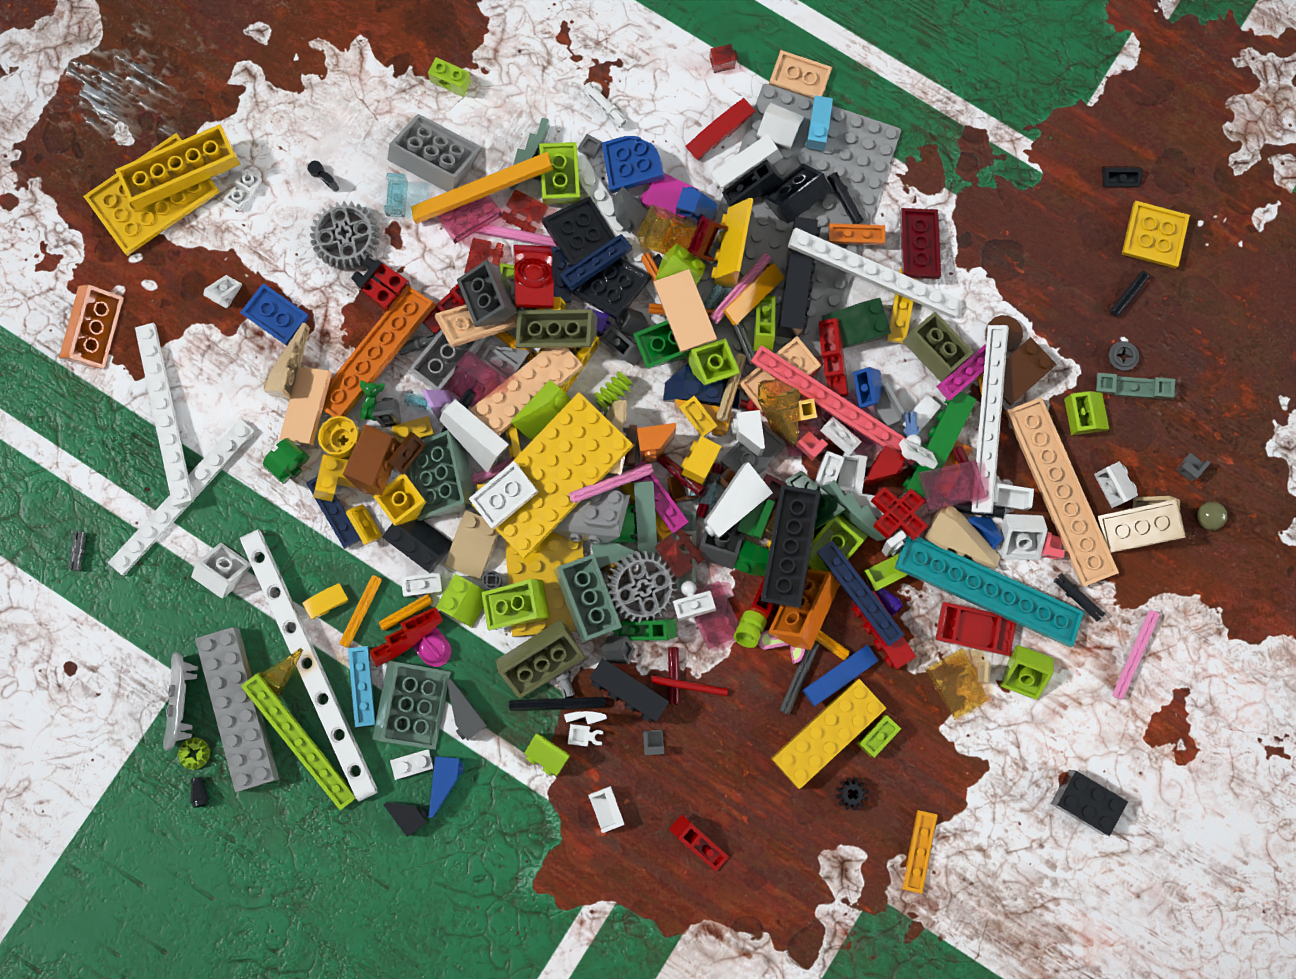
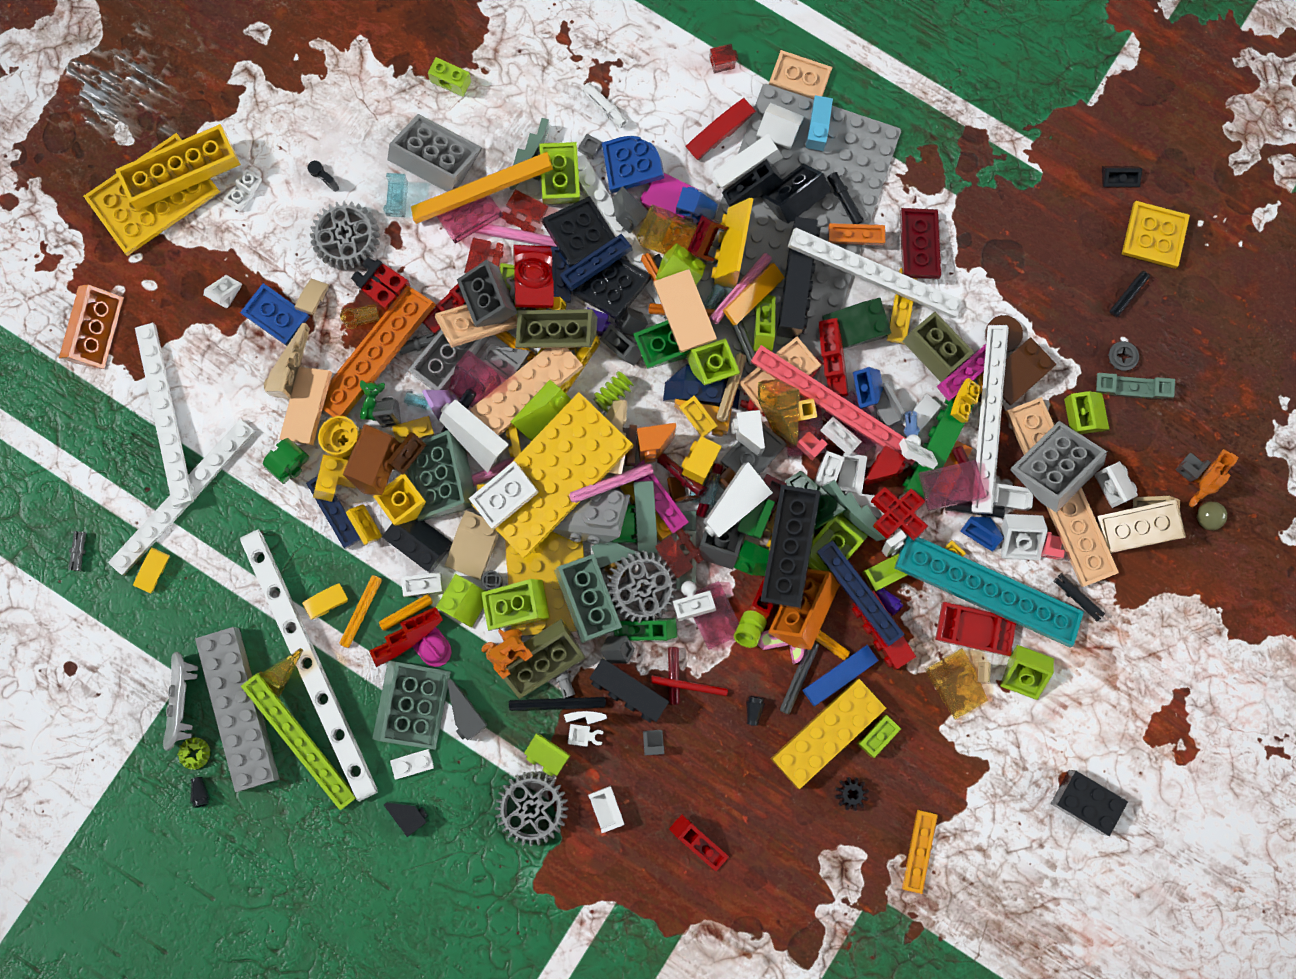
white slope [191,543,251,599] -> none
medium azure plate [348,646,376,727] -> none
blue slope [429,756,464,818] -> none
tan wedge [924,503,1000,569] -> none
bright pink axle [1112,610,1160,700] -> none
none -> yellow slope [133,548,170,593]
none -> tan slope [295,278,329,316]
none -> clear yellow piece [340,304,380,329]
none -> orange animal [481,629,533,679]
none -> light grey gear [495,771,568,846]
none -> black cone [746,696,765,726]
none -> yellow slope [951,378,980,423]
none -> light grey slope [1011,421,1107,513]
none -> orange animal [1189,449,1239,508]

